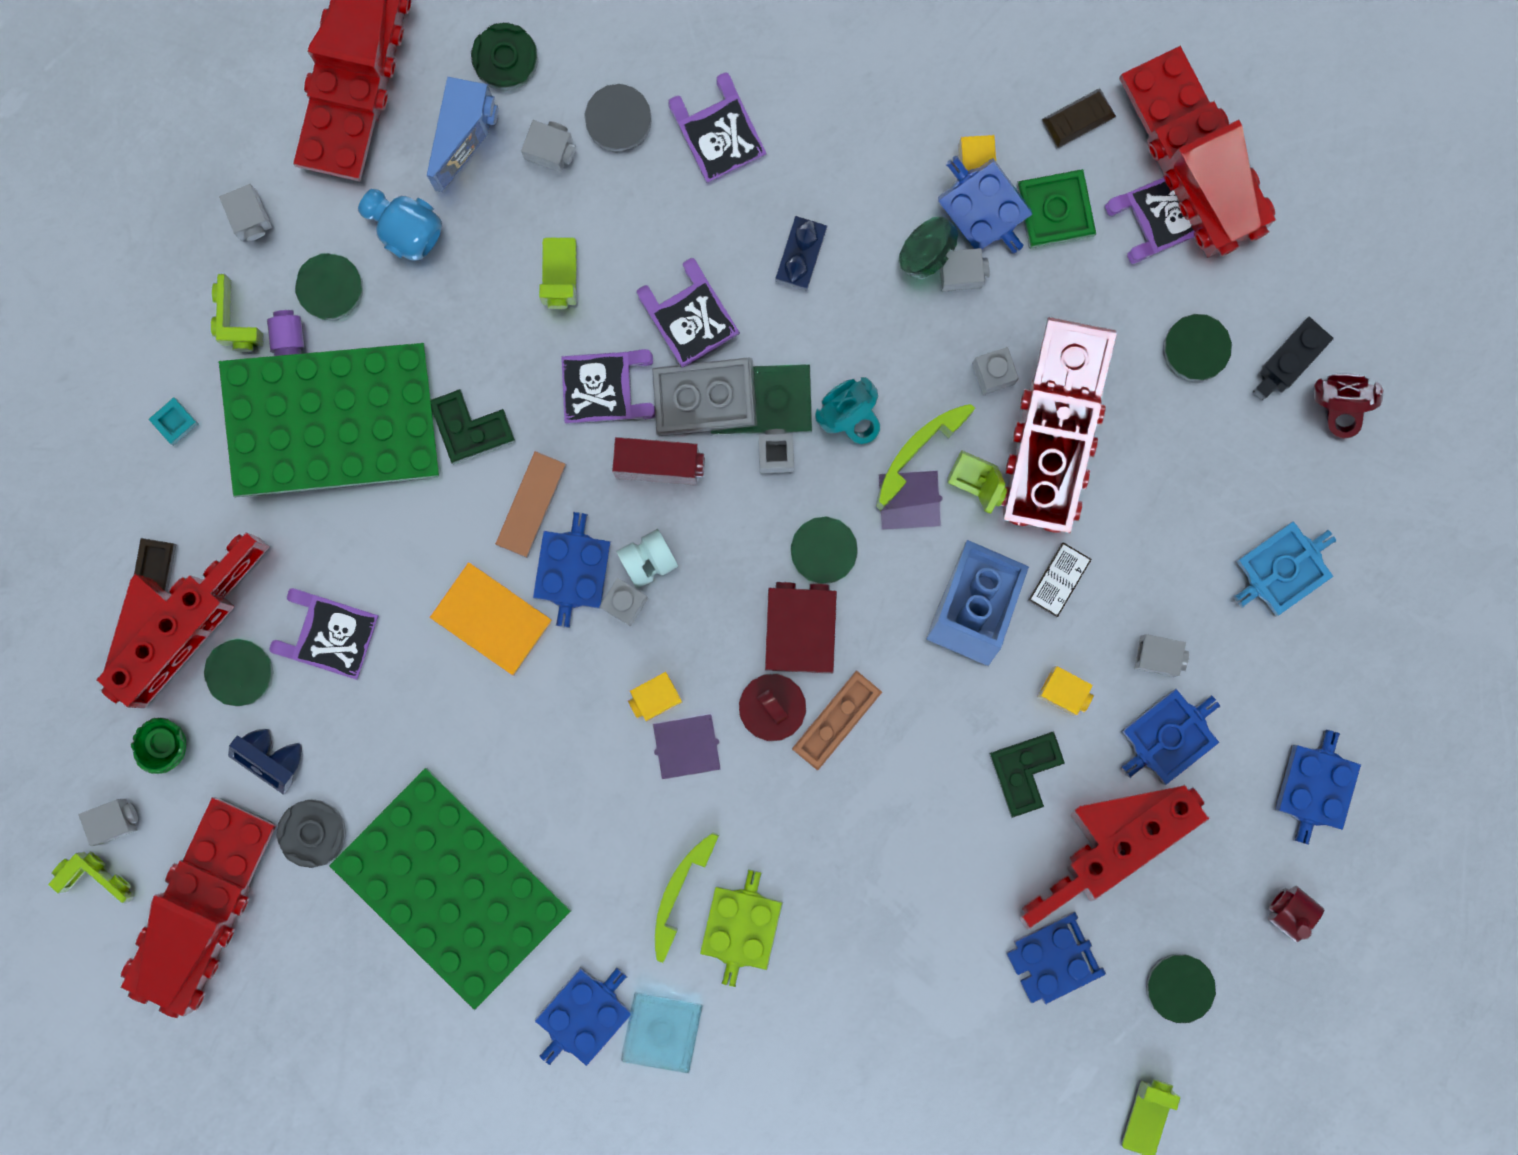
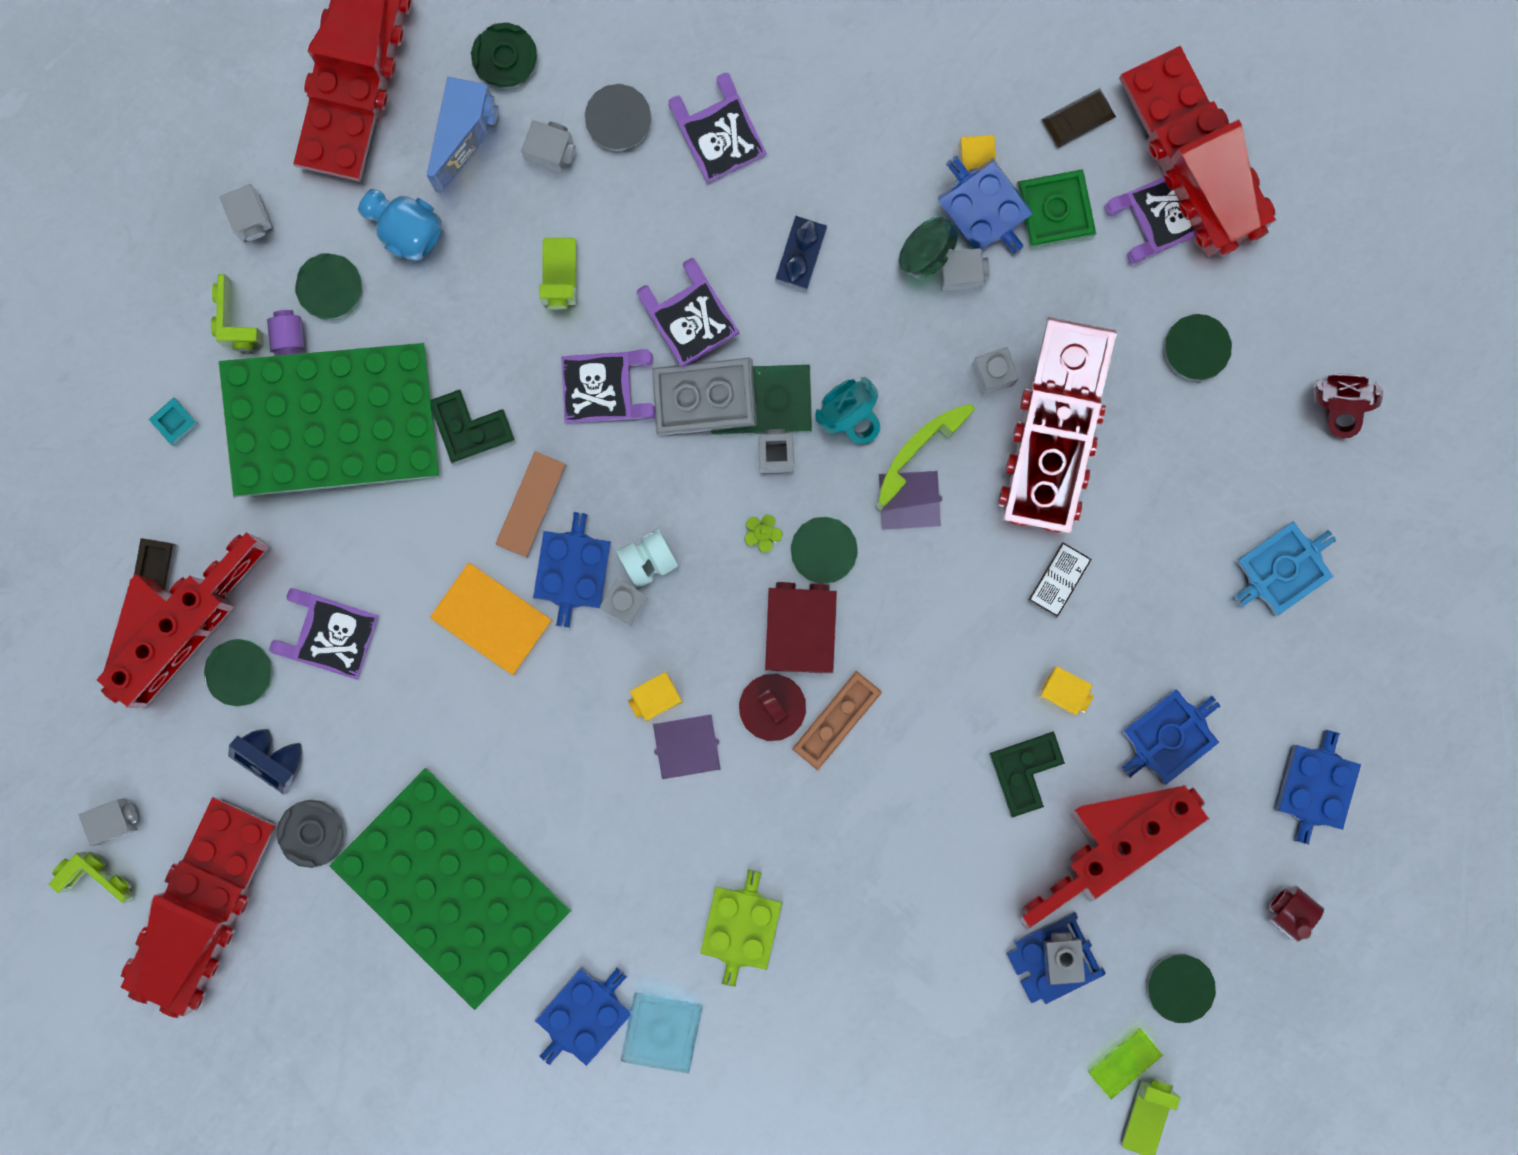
green hair [131,717,186,774] -> none
dark red brick [612,437,705,485] -> none
lime slope [655,832,719,963] -> none
medium blue slope [926,540,1029,666] -> none
lime bracket [947,450,1007,514] -> none
light grey brick [1134,634,1189,677] -> none
black hinge [1253,316,1334,401] -> none
none -> lime plant [744,514,783,553]
none -> light grey brick [1043,932,1085,985]
none -> clear neon green plate [1087,1028,1163,1100]

